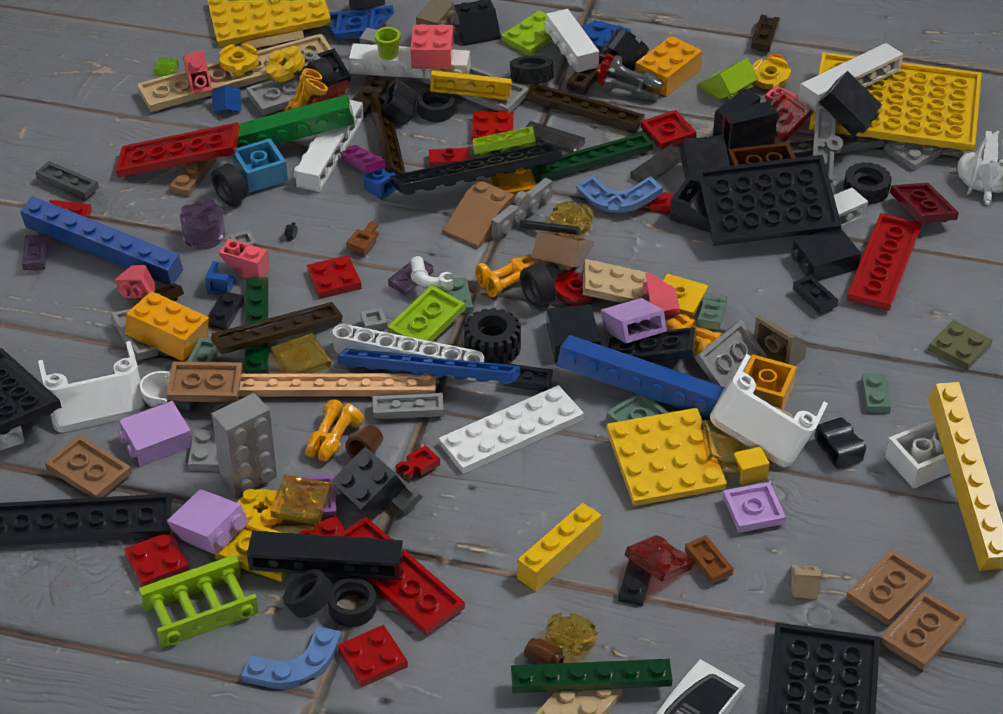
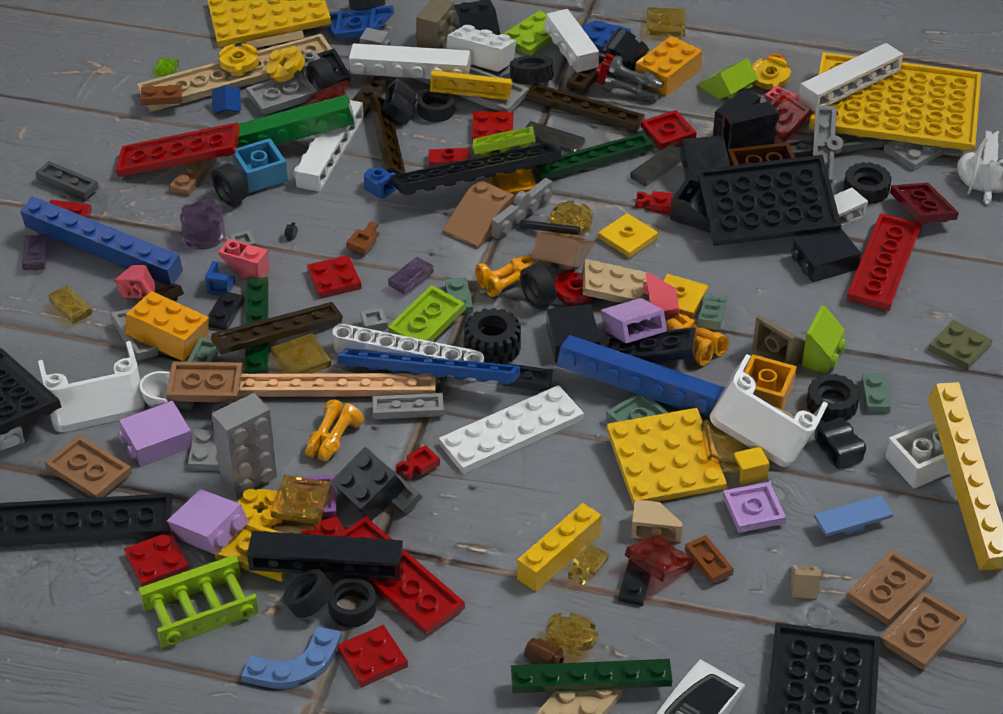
coral slope [183,51,212,94] -> none
light orange piece [284,68,328,111] -> none
magenta plate [340,145,386,174] -> none
reddish brown piece [345,425,383,459] -> none
lime piece [374,27,401,60] -> none
coral brick [410,24,454,69] -> none
white piece [411,256,453,291] -> none
medium blue plate [576,175,664,213] -> none
light grey plate [694,319,767,387] -> none
dark brown plate [751,14,780,52] -> none
black plate [793,275,838,314] -> none
black brick [819,70,882,137] -> none
none -> clear yellow plate [48,285,92,324]
none -> dark orange plate [141,85,182,106]
none -> white brick [446,25,516,72]
none -> clear yellow plate [568,543,609,585]
none -> yellow plate [598,213,659,258]
none -> tan slope [631,500,682,543]
none -> clear yellow plate [646,7,685,37]
none -> lime slope [802,305,847,374]
none -> black tyre [806,374,860,422]
none -> medium blue piece [814,495,893,537]

